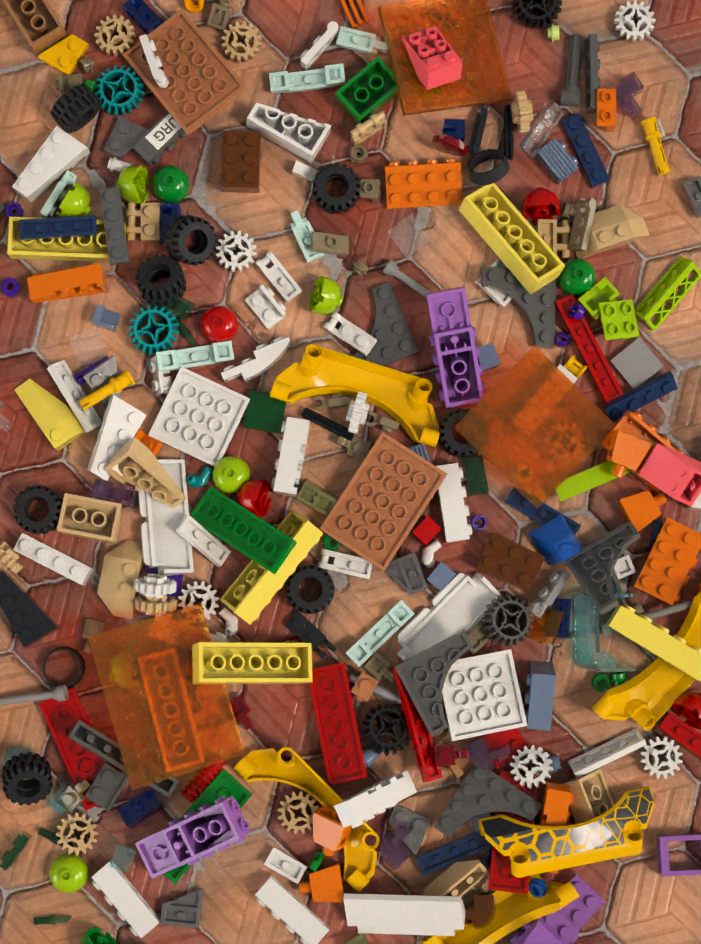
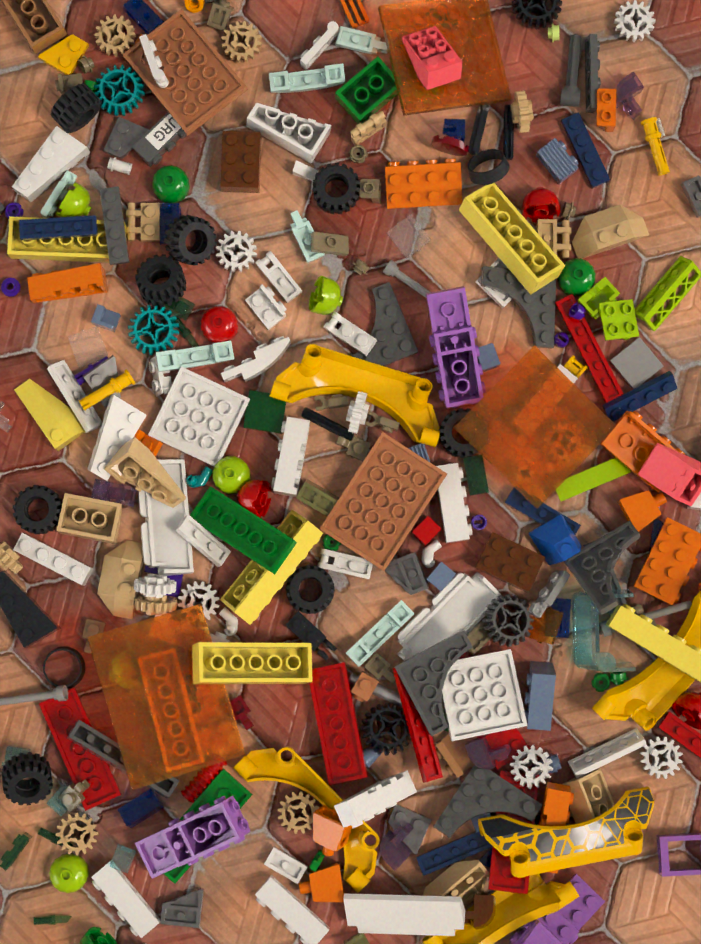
dark grey plate [85,762,130,811] -> none
lime cylinder [116,166,150,203] -> none
dark red plate [434,745,469,767] -> none
clear plate [518,101,564,159] -> none
blue plate [529,878,548,897] -> none
dark tan plate [567,198,597,252] -> none
orange torso [606,430,651,479] -> none
white plate [614,555,636,580] -> none

